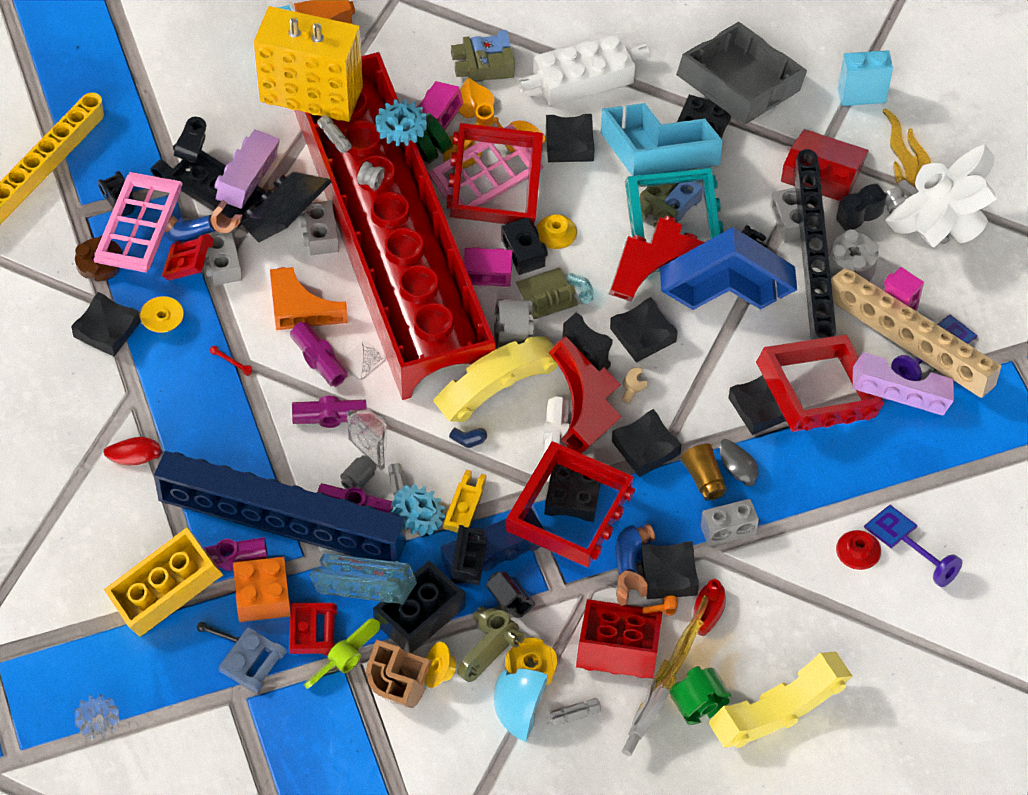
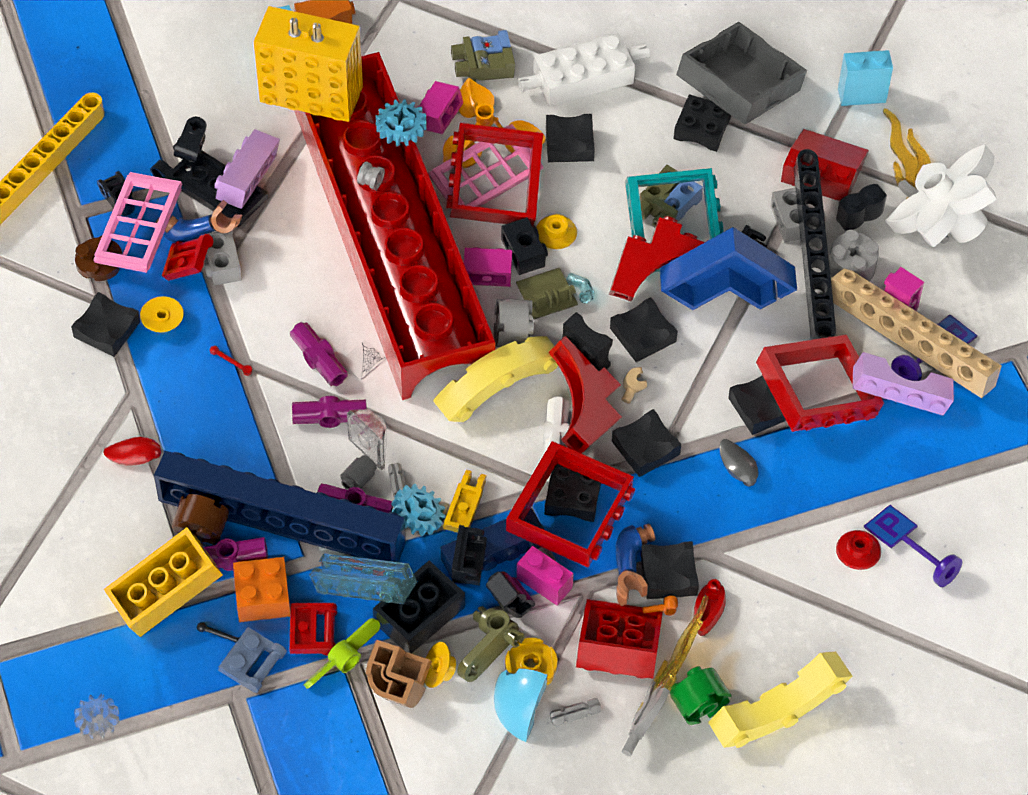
black slope [240,172,332,243] -> none
orange arch [270,267,348,330] -> none
light grey brick [300,200,339,256] -> none
light grey axle [318,115,351,153] -> none
dark green wheel [416,113,453,164] -> none
dark blue arm [449,427,487,448] -> none
medium azure piece [601,103,723,176] -> none
pearl gold plant [680,443,727,501] -> none
light grey brick [700,499,759,547] -> none
light grey wheel [885,187,907,214] -> none
none -> reddish brown brick [171,494,229,547]
none -> dark pink brick [517,546,574,606]

